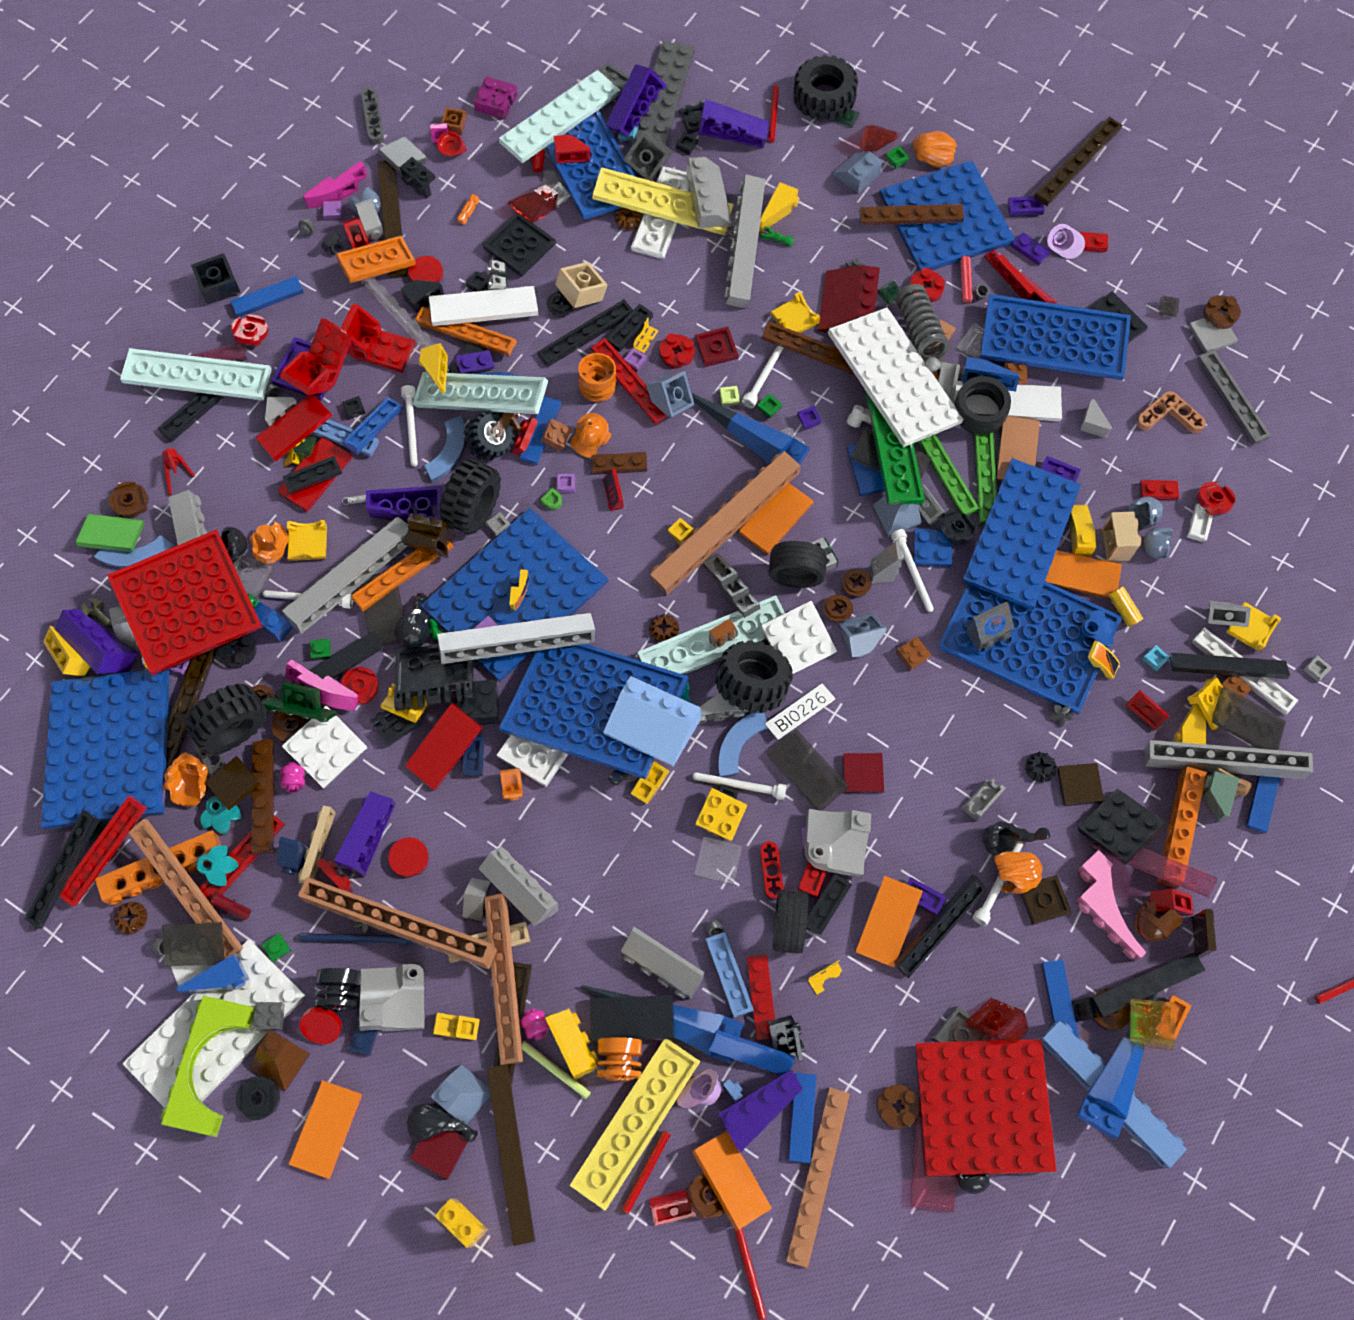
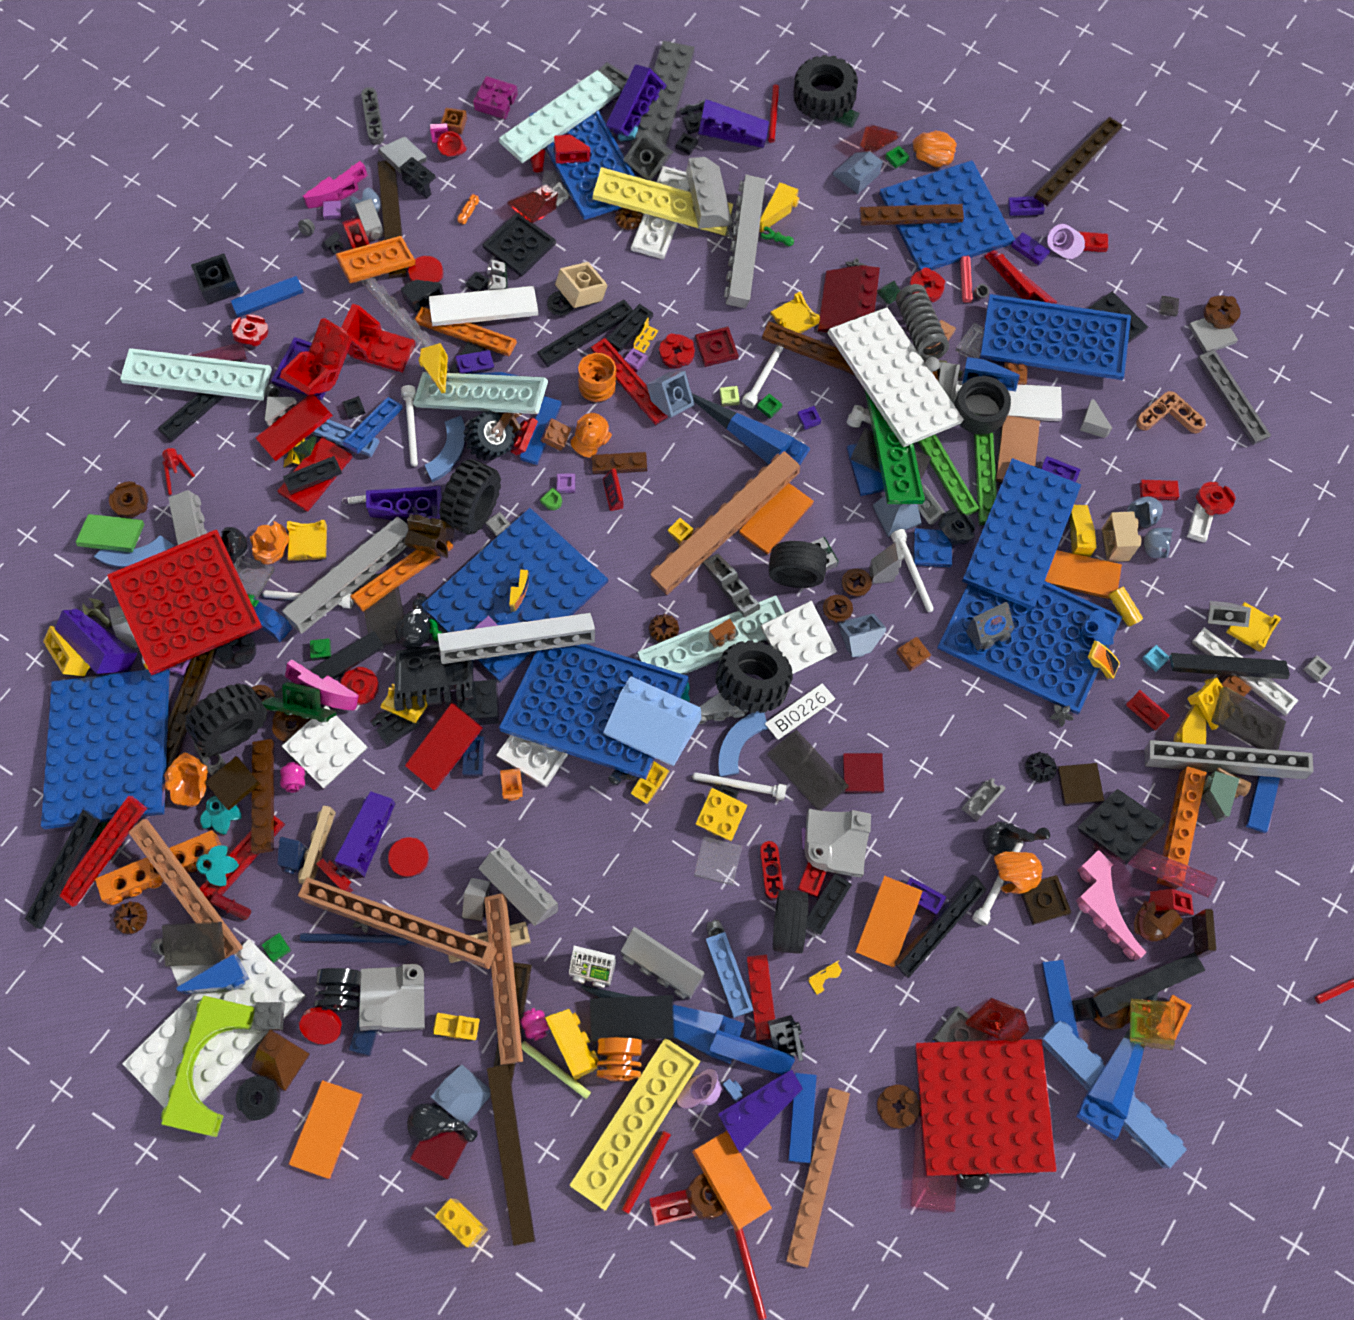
none -> slope [569,946,616,988]

